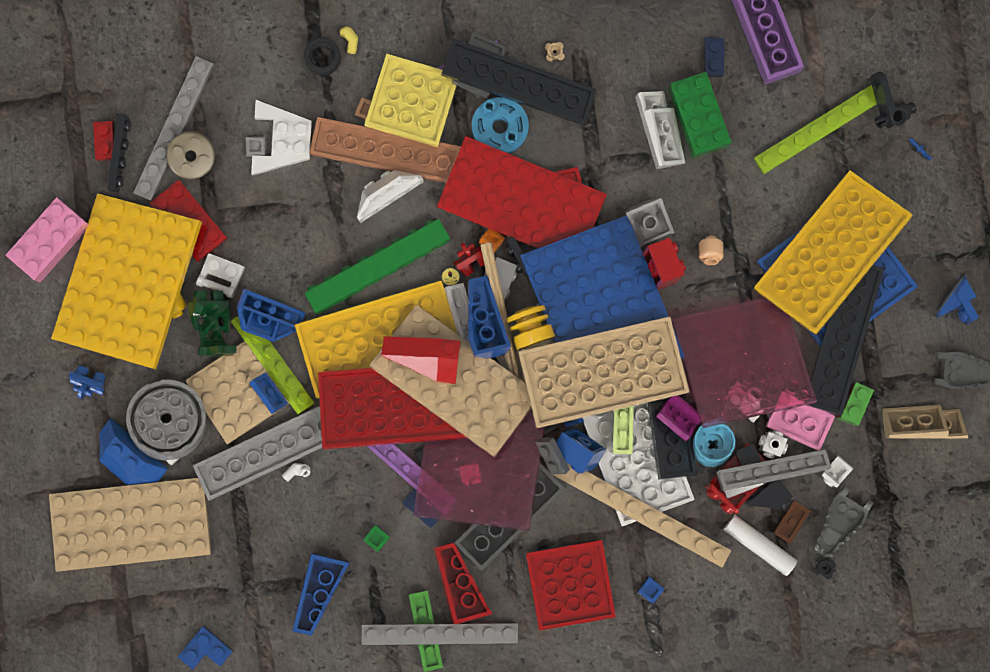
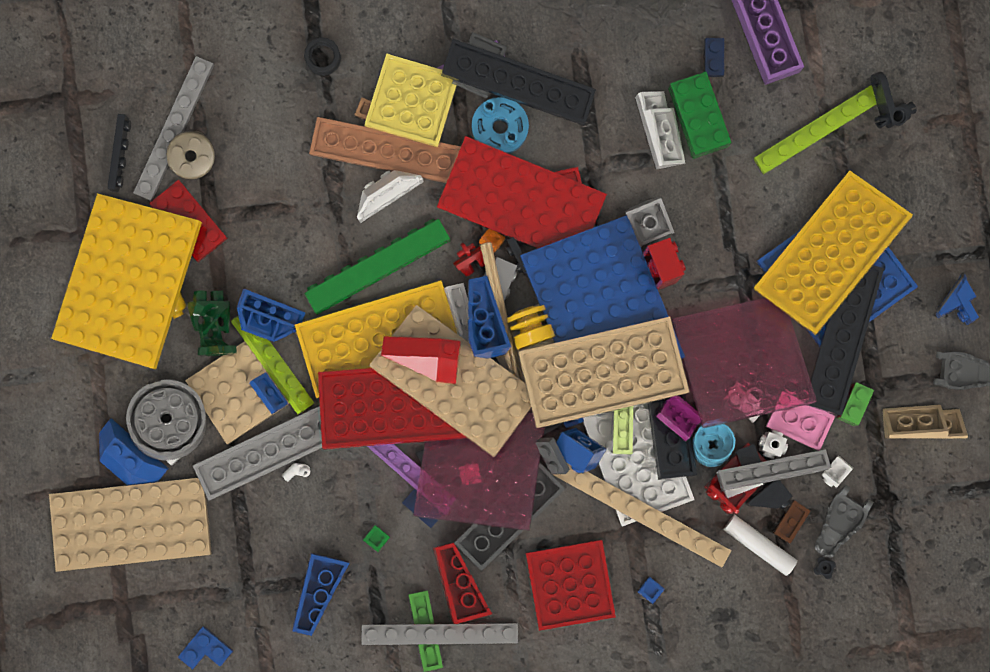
bright pink brick [5,197,89,283] -> none
blue hips [68,365,106,399] -> none
red plate [93,121,115,161] -> none
white plate [196,253,245,299] -> none
light grey tile [246,137,266,157] -> none
white wing [251,100,312,176] -> none
light yellow arm [340,26,358,54] -> none
light yellow tile [441,267,460,286] -> none
tan plate [545,42,565,62] -> none
light nougat head [699,236,724,265] -> none
blue hand [909,138,932,160] -> none

